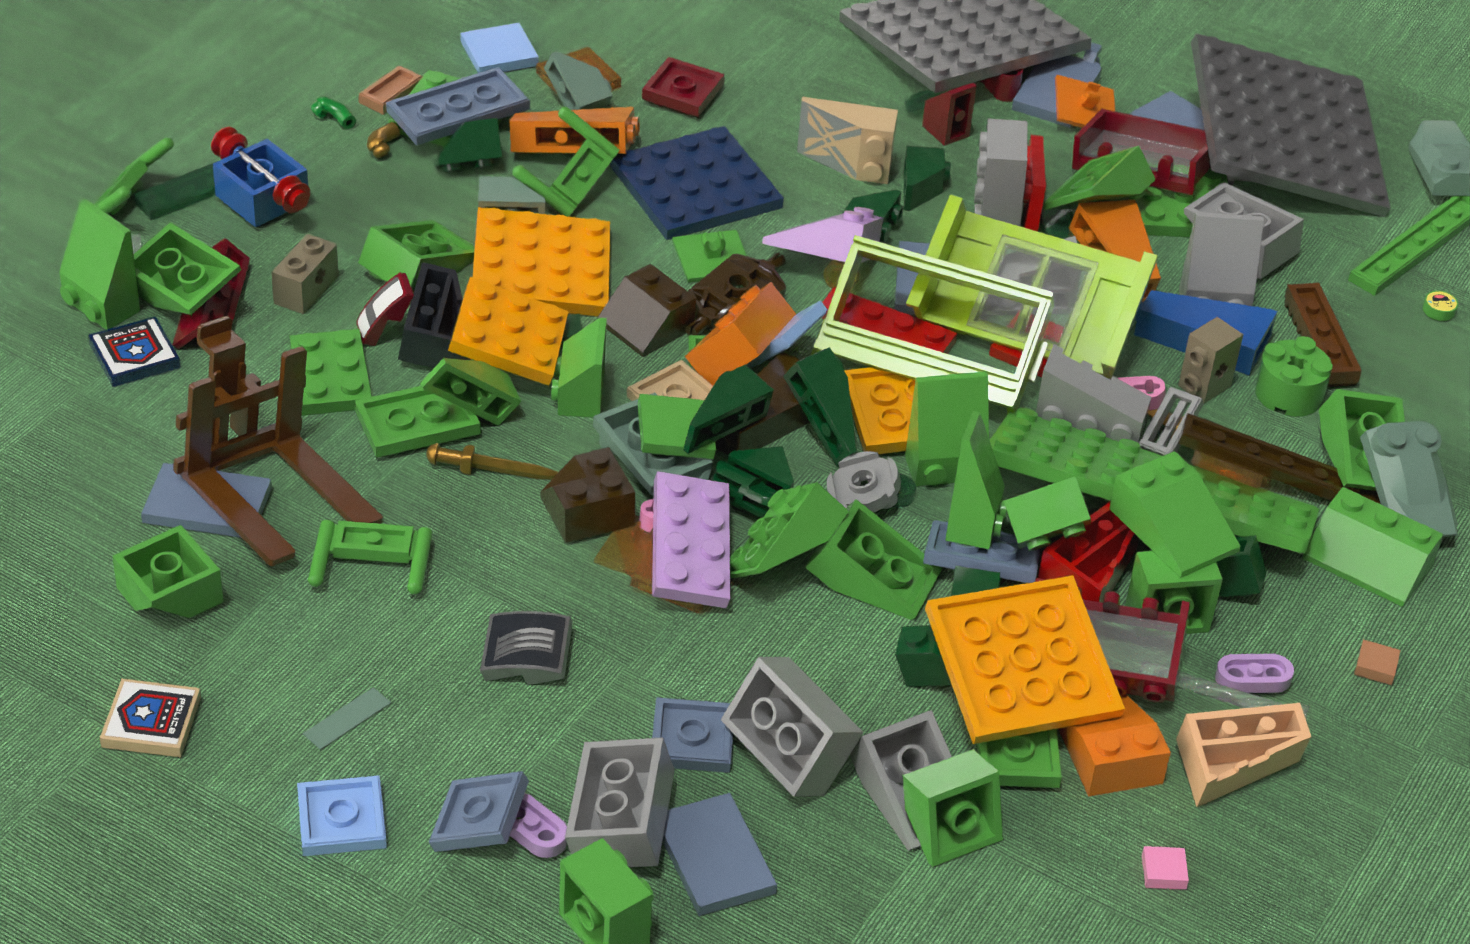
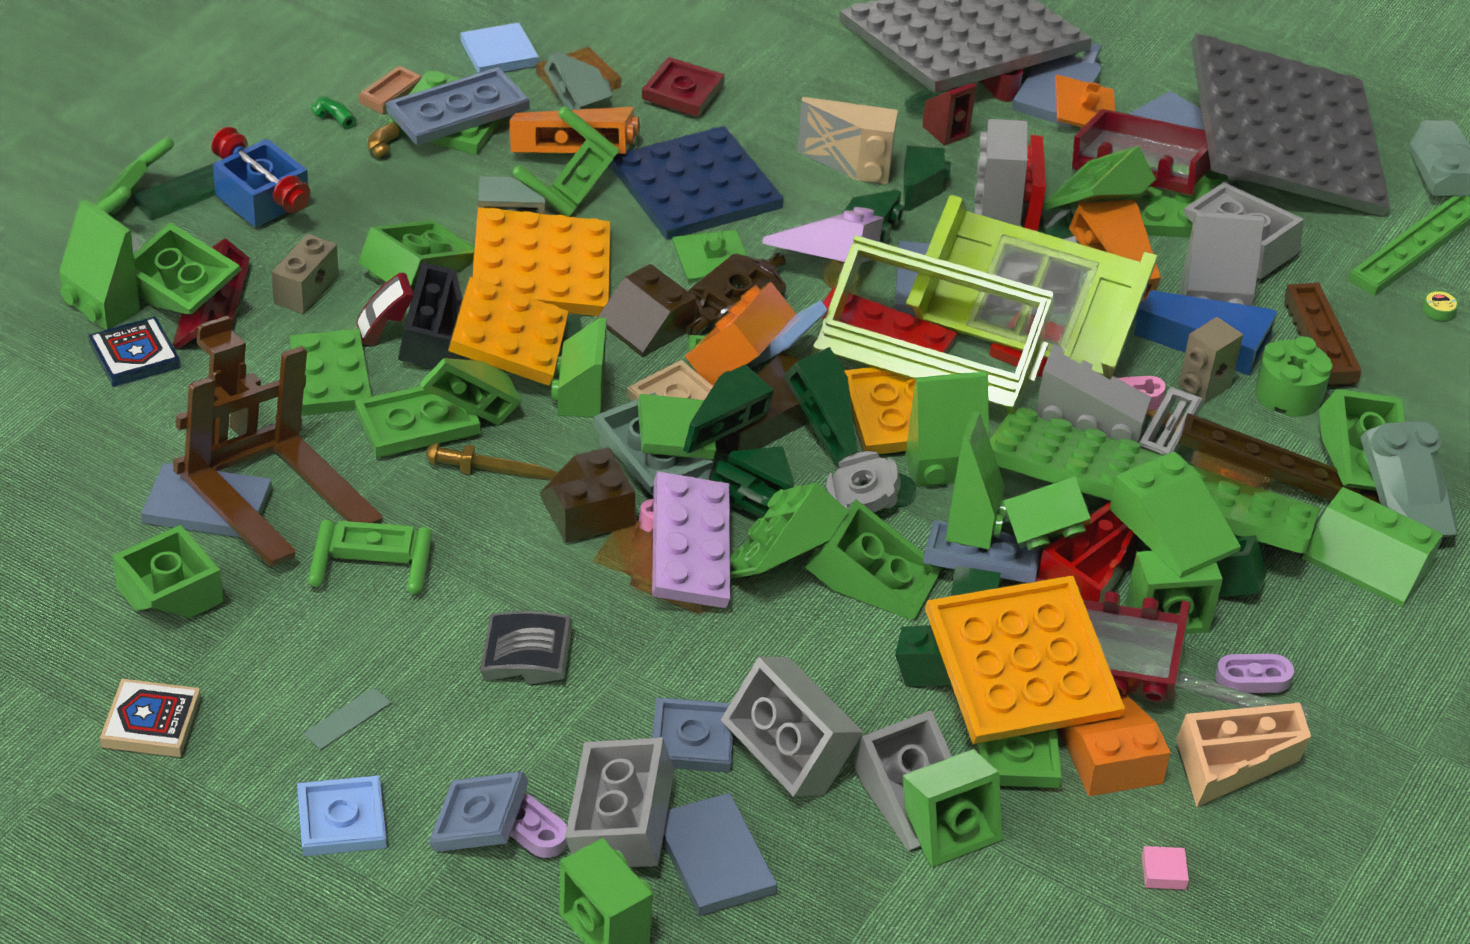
dark green slope [434,118,503,172] -> none
nougat tile [1354,640,1401,685] -> none

